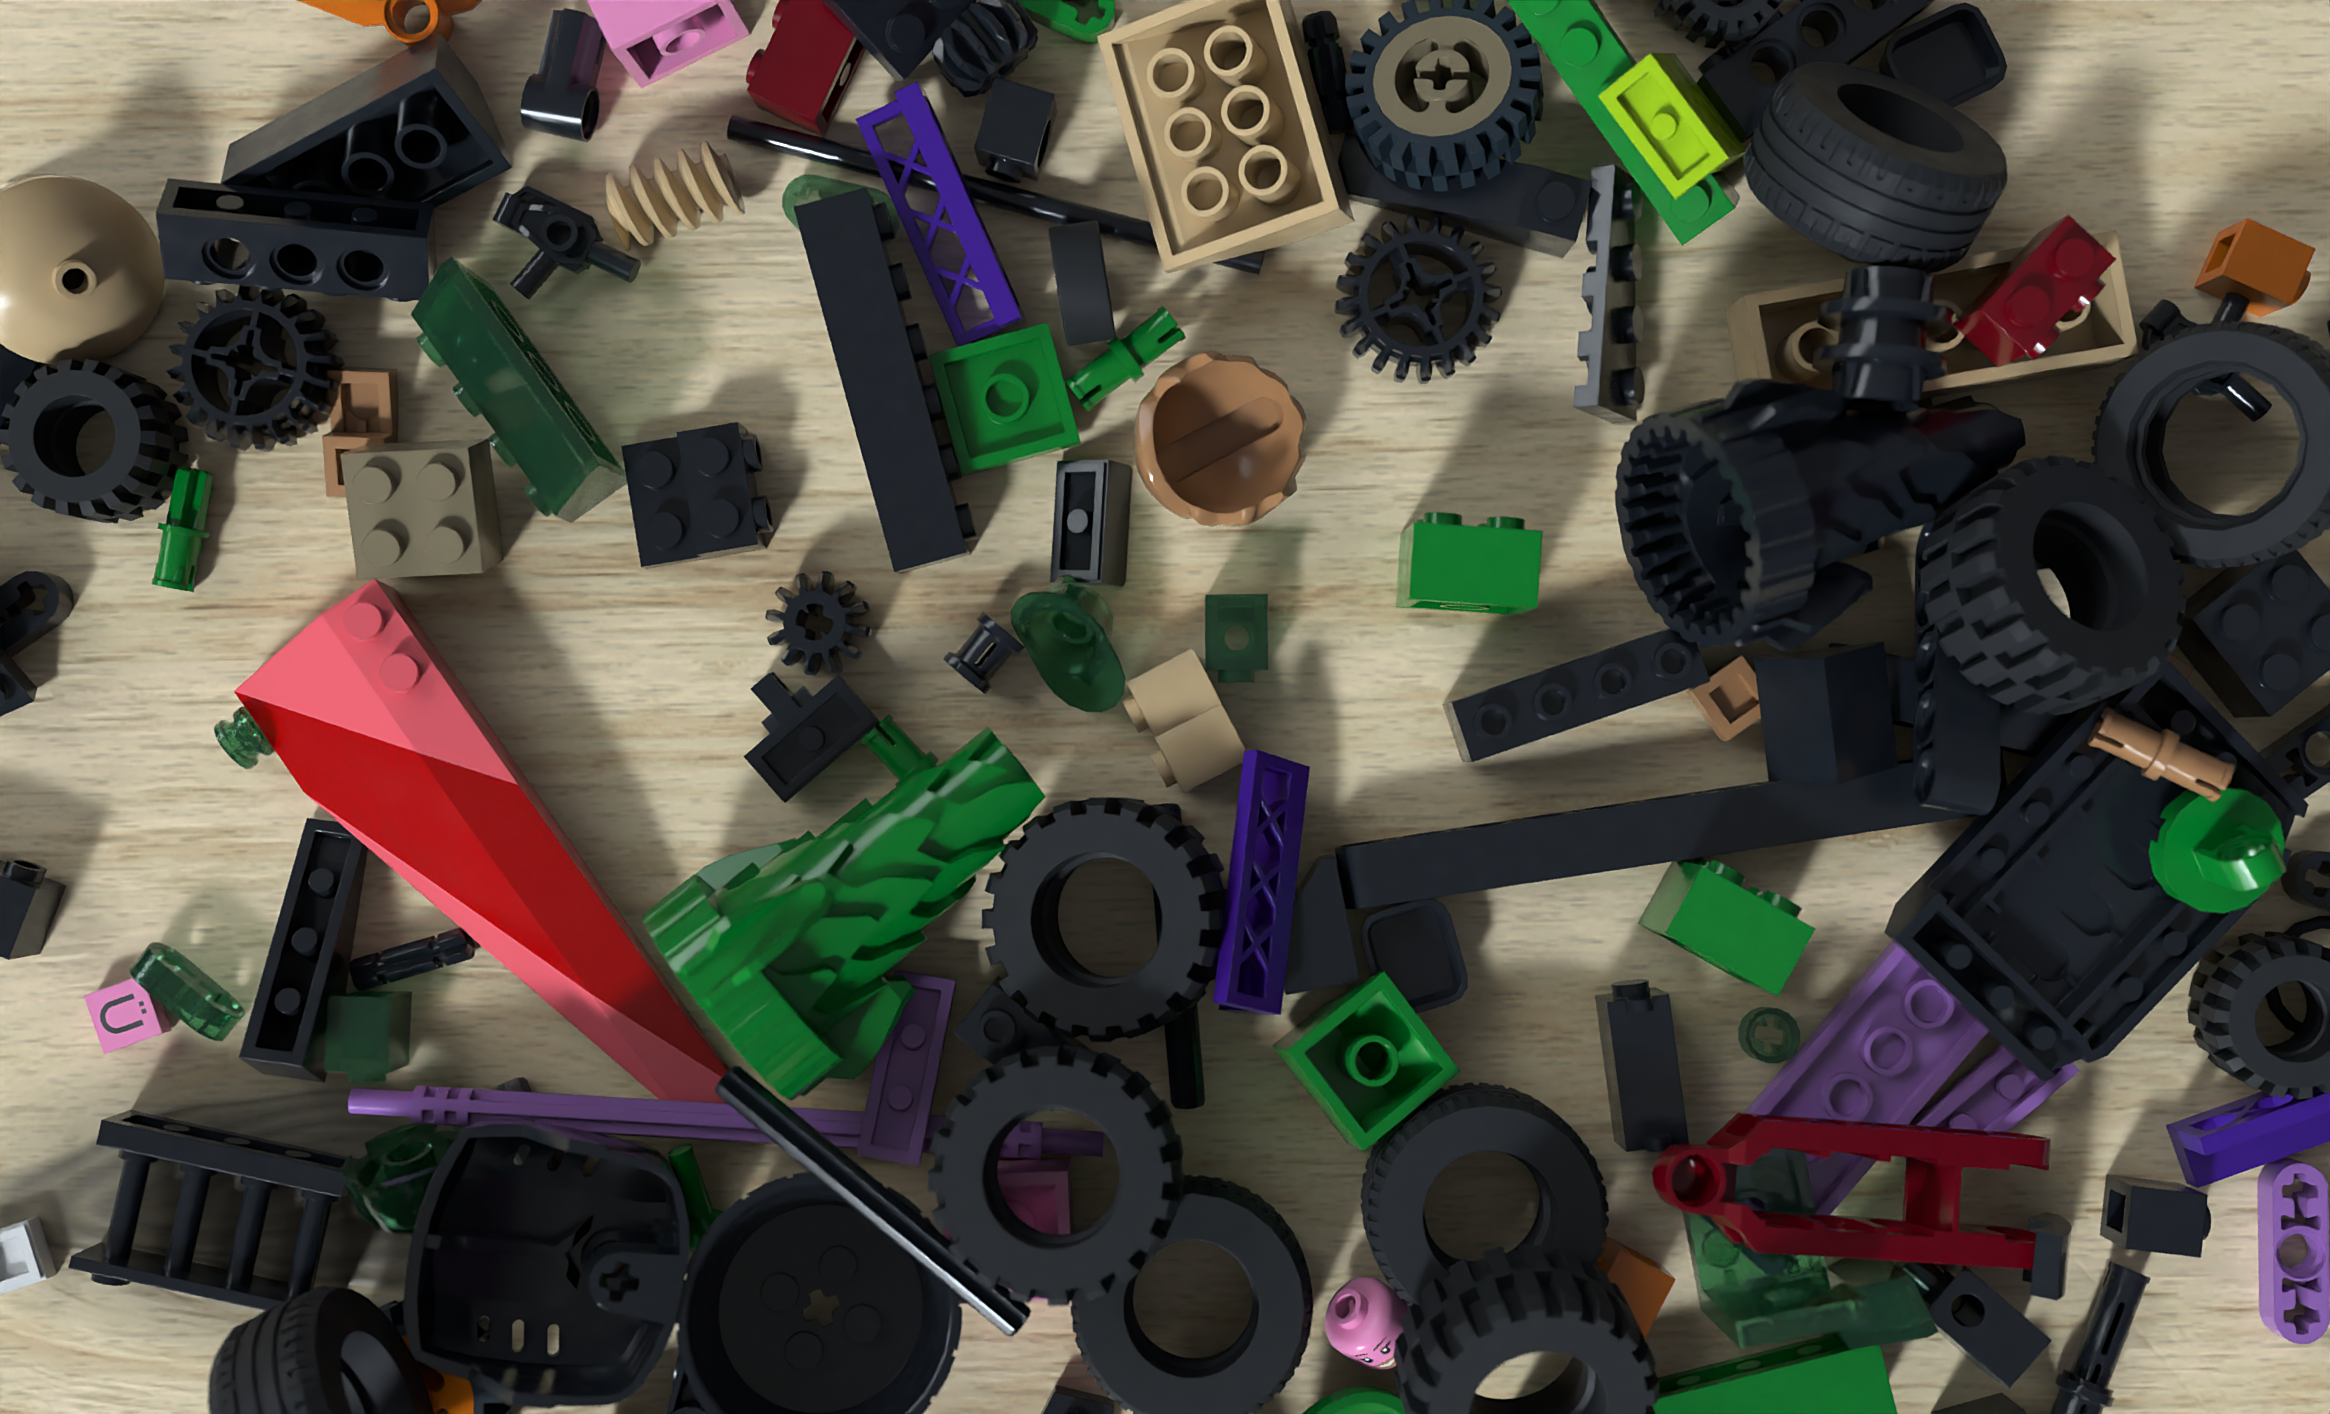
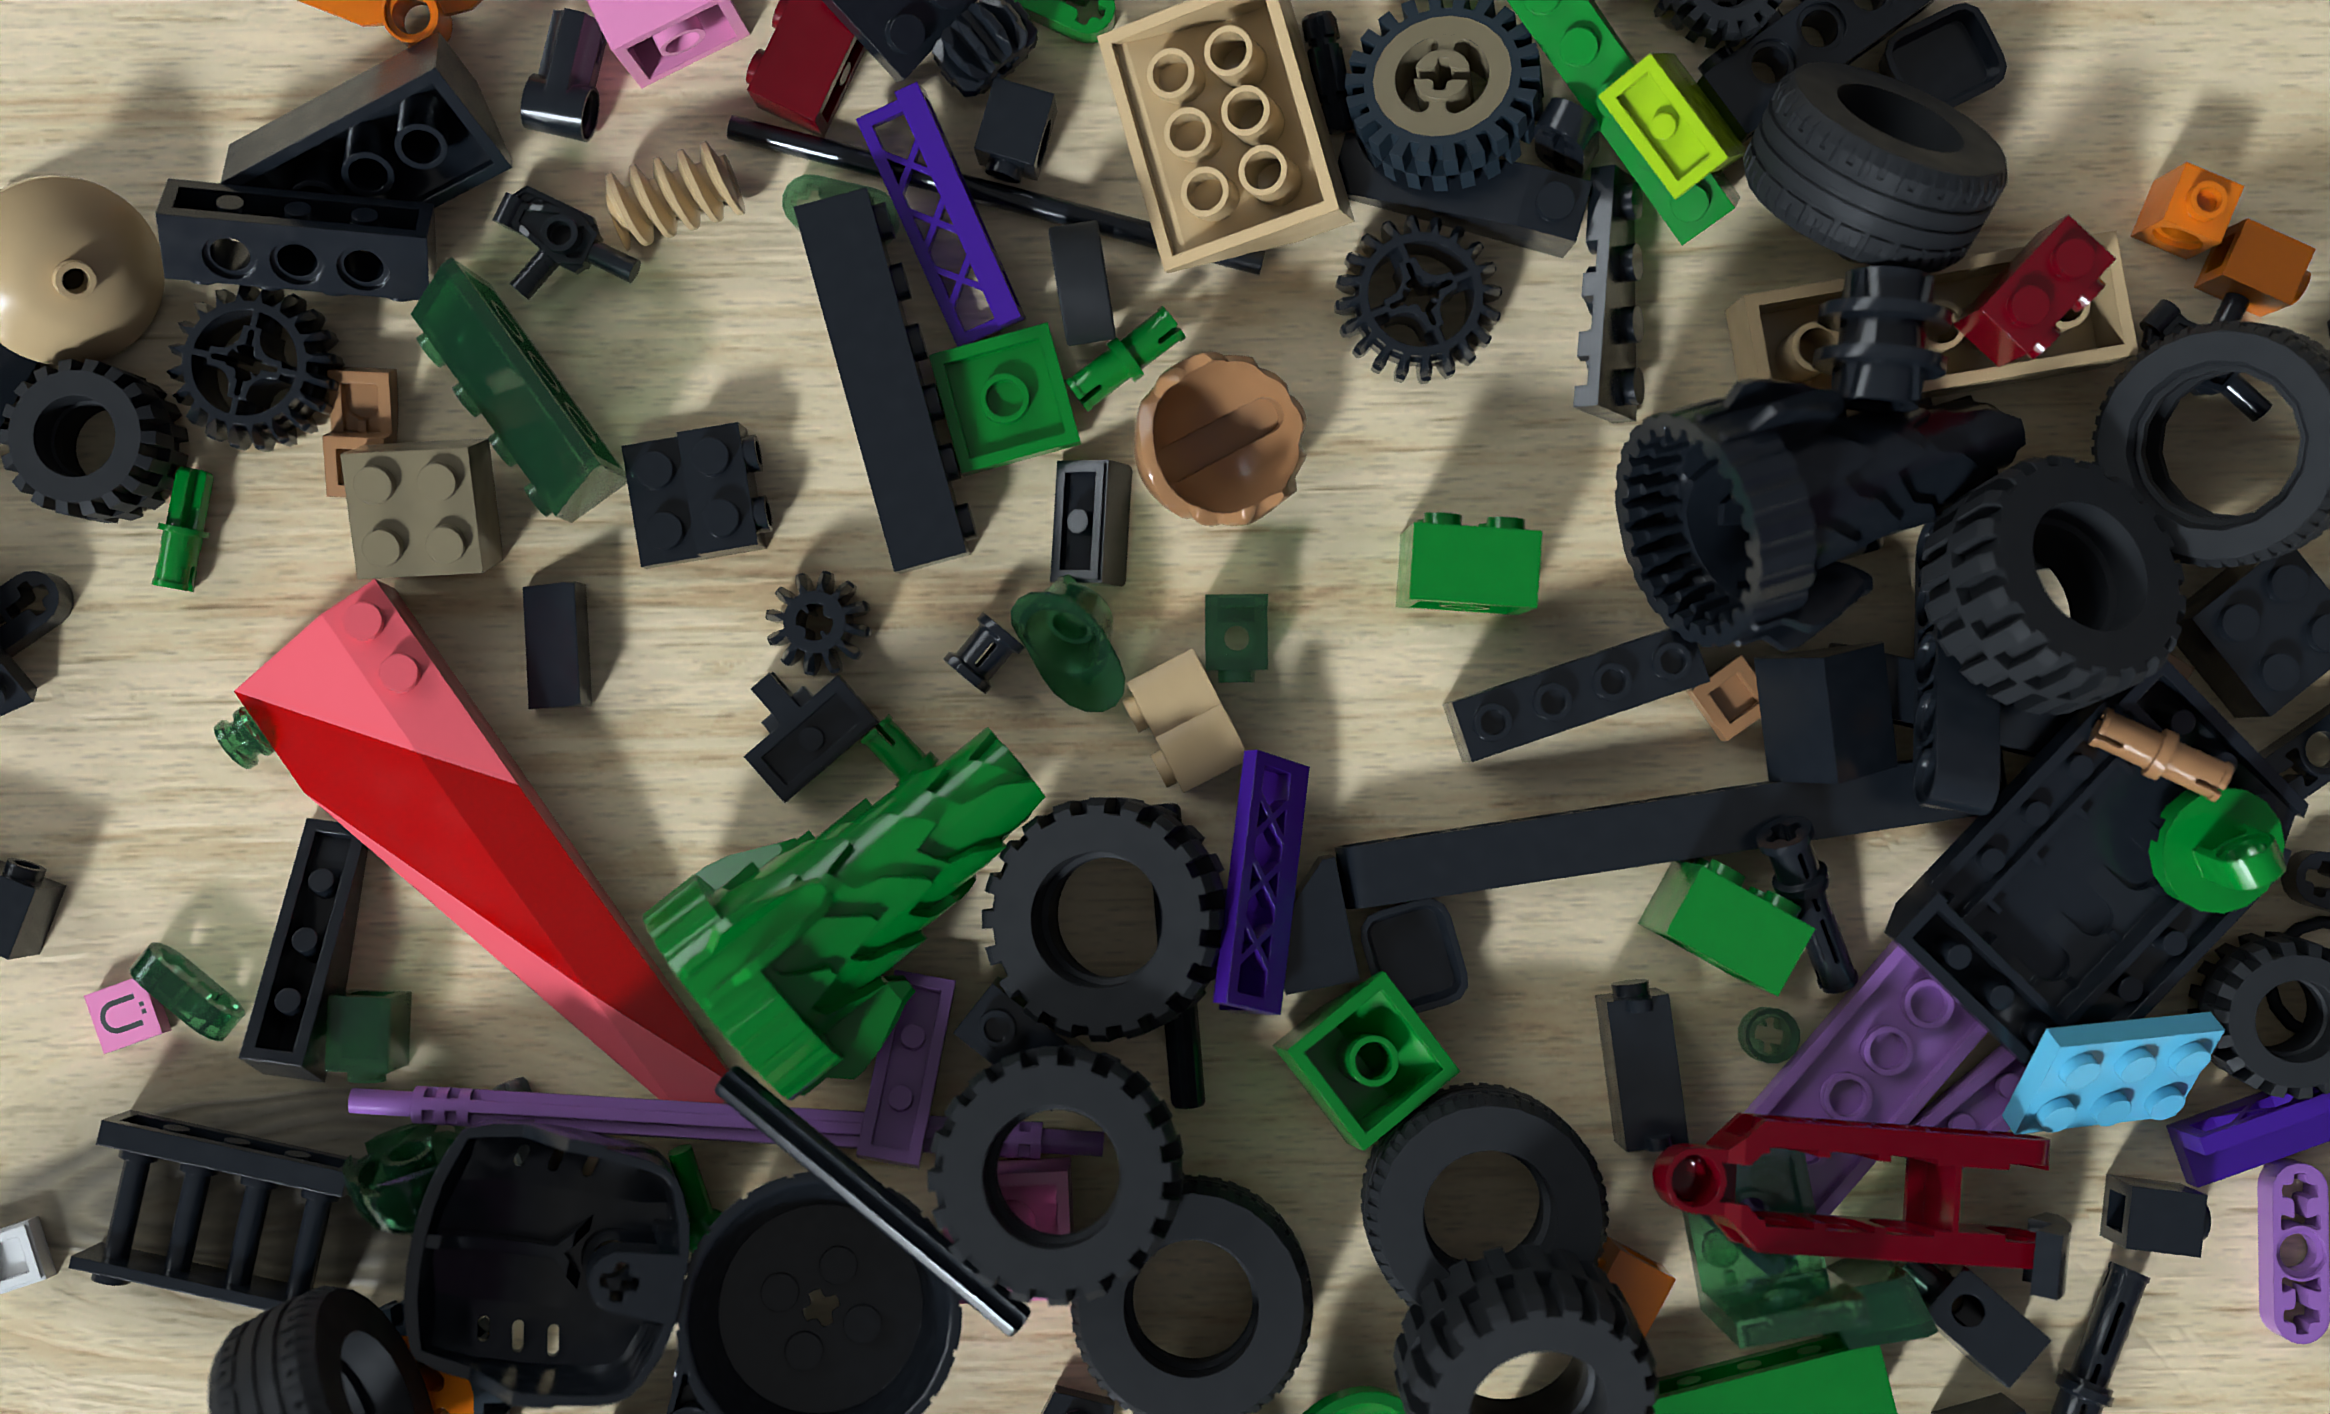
black axle [349,928,475,991] -> none
bright pink head [1325,1276,1410,1371] -> none
none -> black slope [523,581,592,710]
none -> black beam [1534,97,1600,178]
none -> black pin [1756,816,1859,994]
none -> medium azure plate [2002,1012,2225,1135]
none -> orange brick [2130,162,2244,260]

